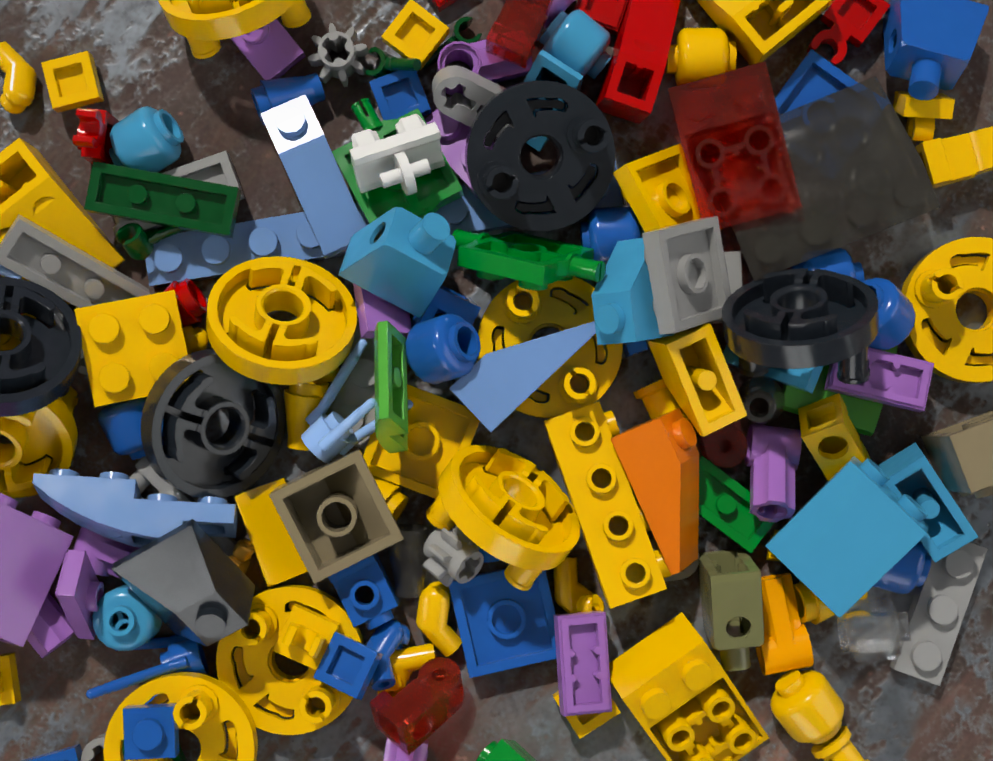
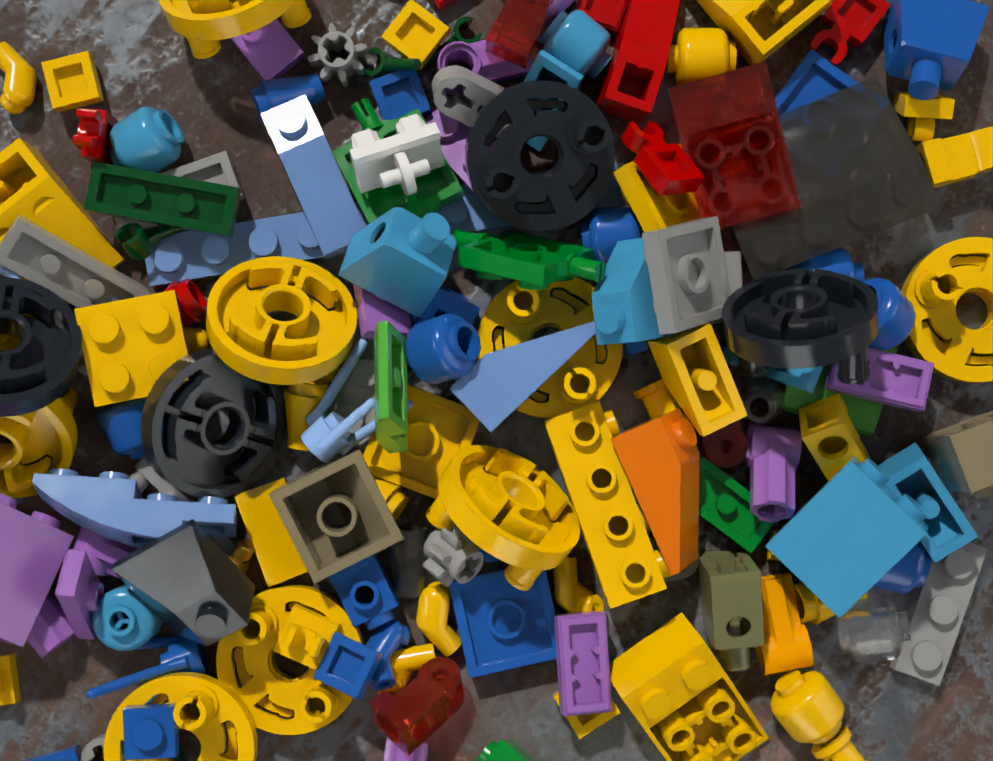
none -> red plate [621,121,705,196]

